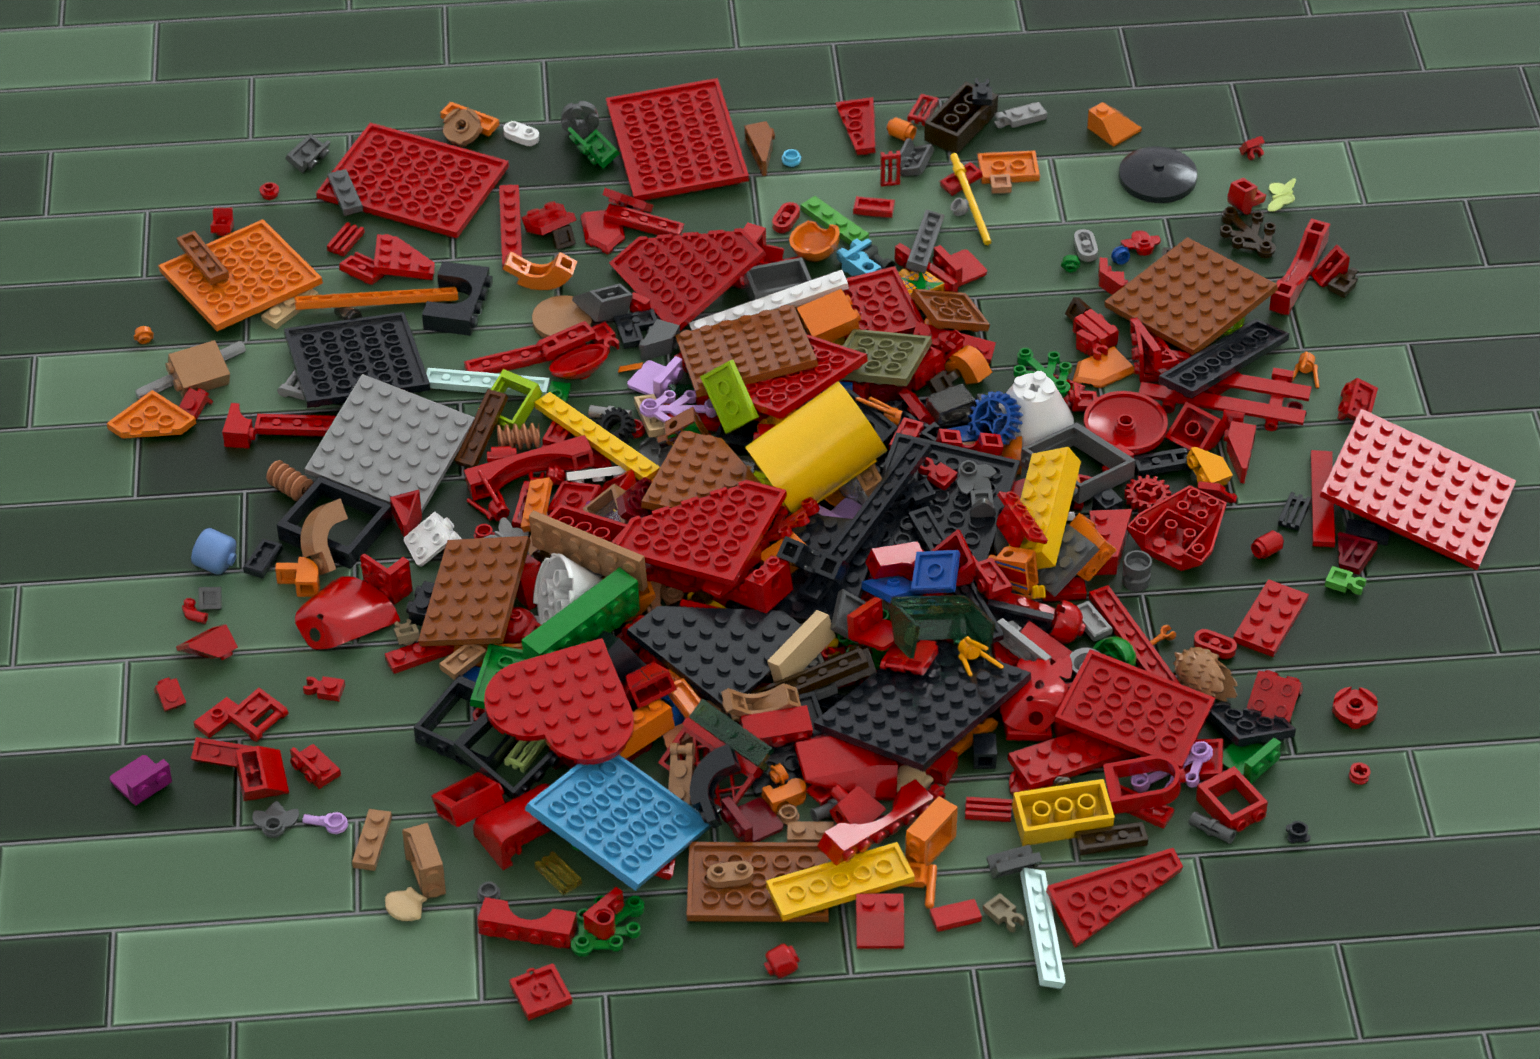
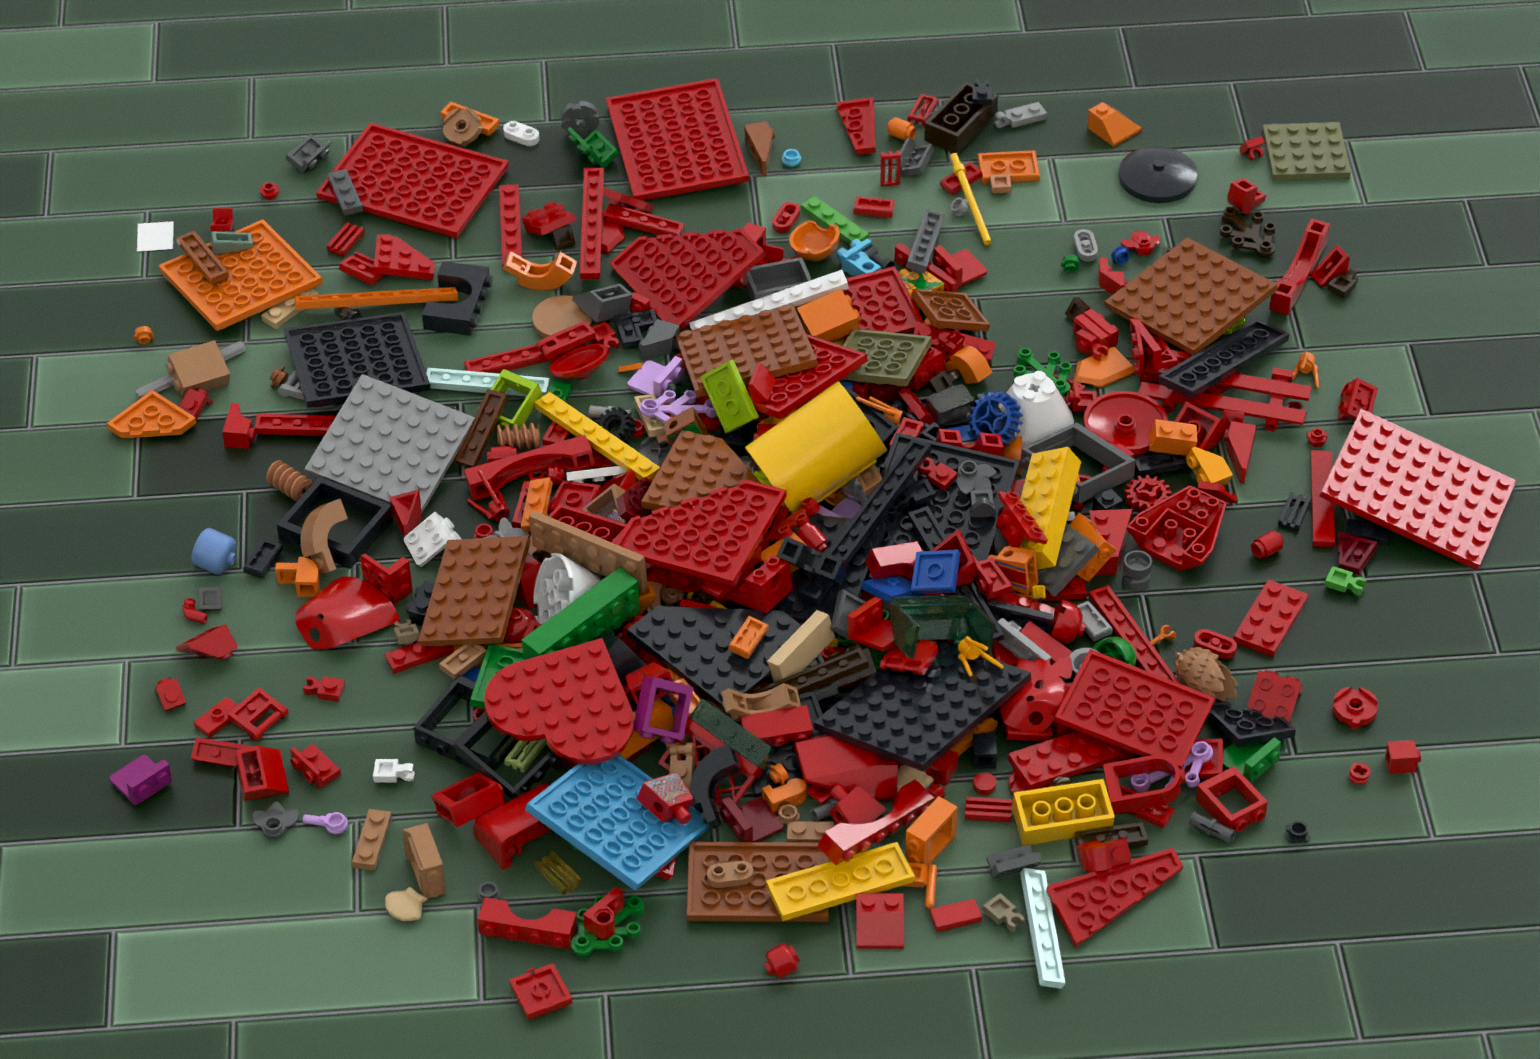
yellowish green piece [1268,178,1296,212] -> none
none -> white sticker [137,222,173,251]
none -> sand green slope [210,231,253,254]
none -> dark orange plate [270,366,288,388]
none -> white plate [373,759,415,782]
none -> red plate [580,168,604,279]
none -> magenta window [634,677,693,744]
none -> red torso [636,772,693,825]
none -> orange plate [728,616,769,659]
none -> red slope [748,362,776,402]
none -> red brick [797,522,828,553]
none -> red tile [973,773,996,795]
none -> red brick [1076,837,1132,872]
none -> orange brick [1149,419,1197,456]
none -> olive plate [1262,122,1351,181]
none -> red plate [1307,428,1328,447]
none -> red brick [1385,740,1421,774]

